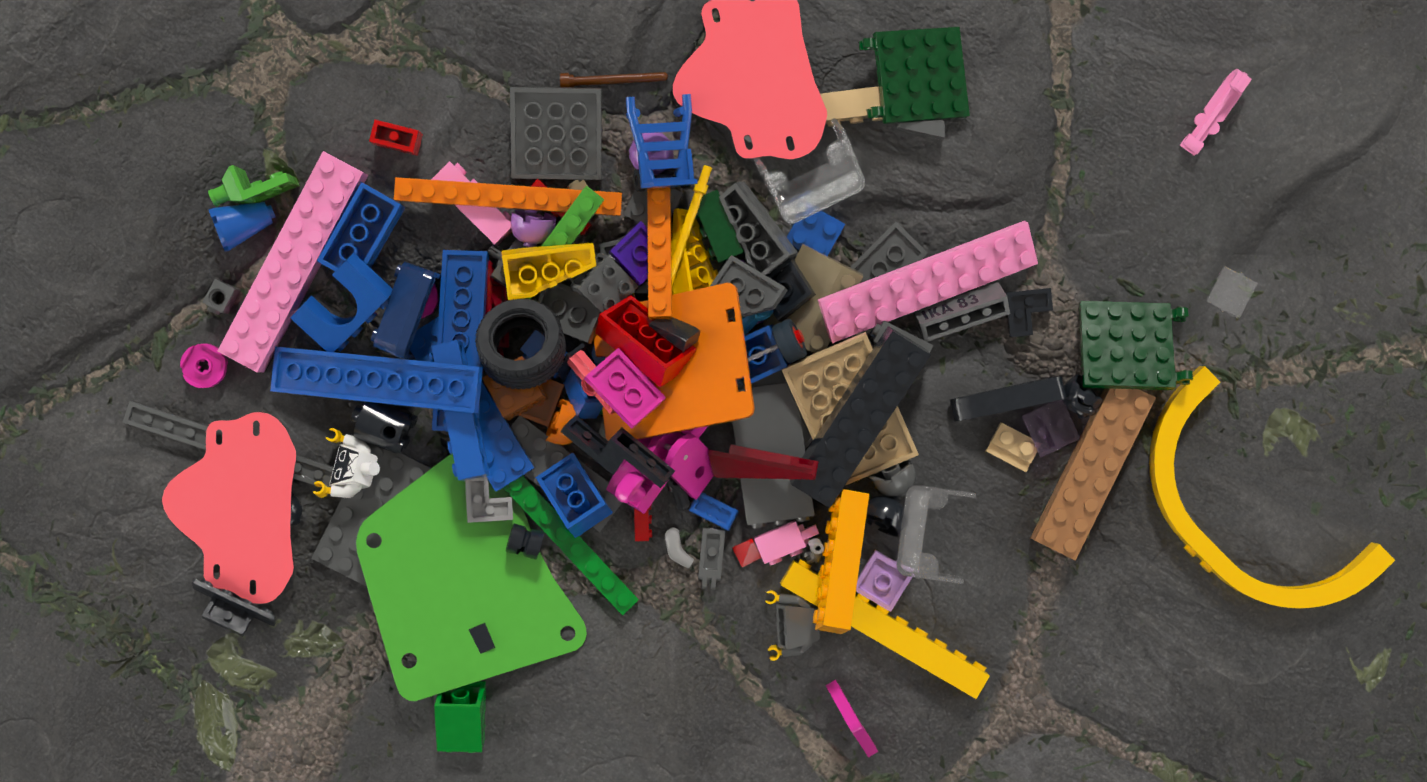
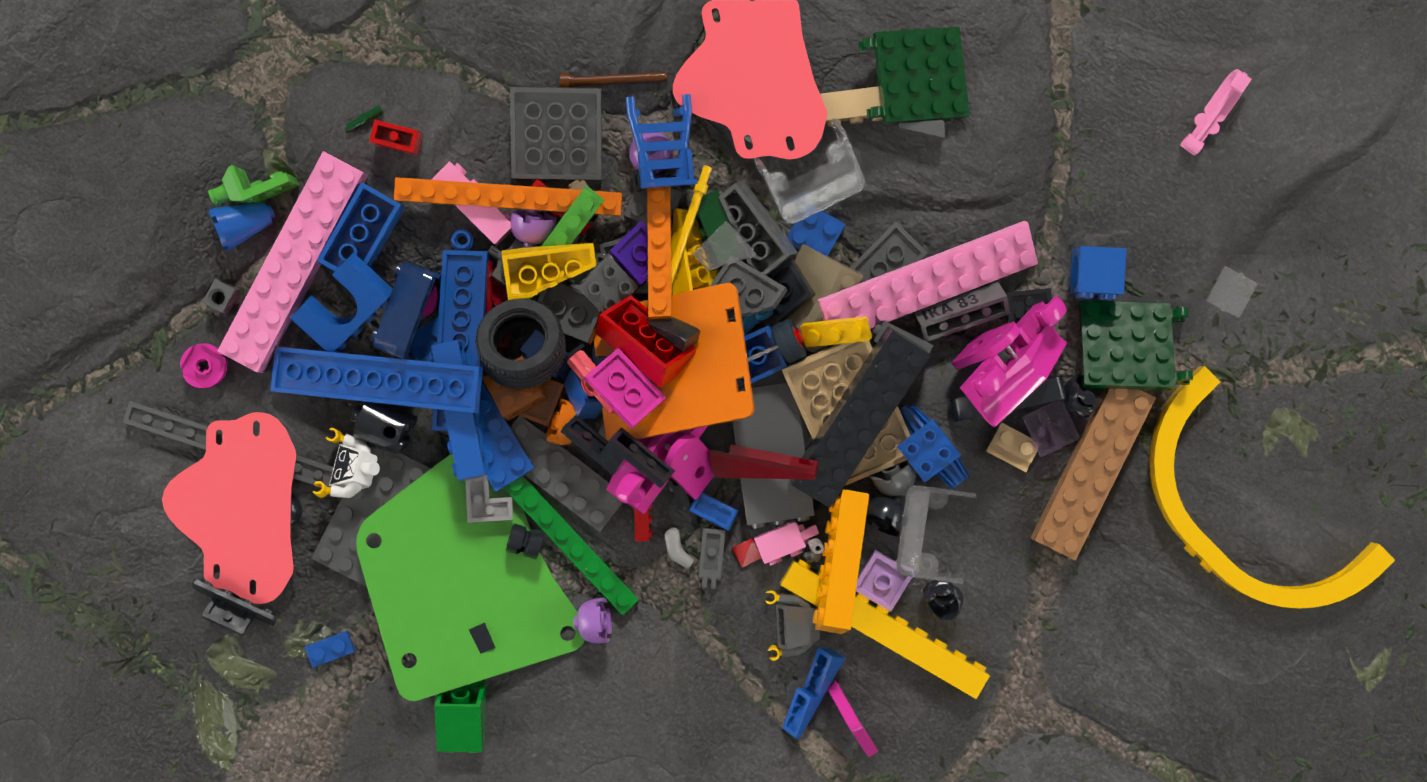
blue slope [535,453,613,538] -> none
none -> blue plate [305,630,356,668]
none -> dark green piece [345,105,384,133]
none -> blue plate [451,229,474,251]
none -> medium lavender cylinder [573,598,612,644]
none -> clear slope [693,221,756,271]
none -> blue slope [782,647,845,739]
none -> yellow plate [800,316,872,347]
none -> blue plate [897,403,970,489]
none -> black hair [923,579,964,621]
none -> dark pink piece [952,296,1067,427]
none -> blue brick [1069,246,1127,300]

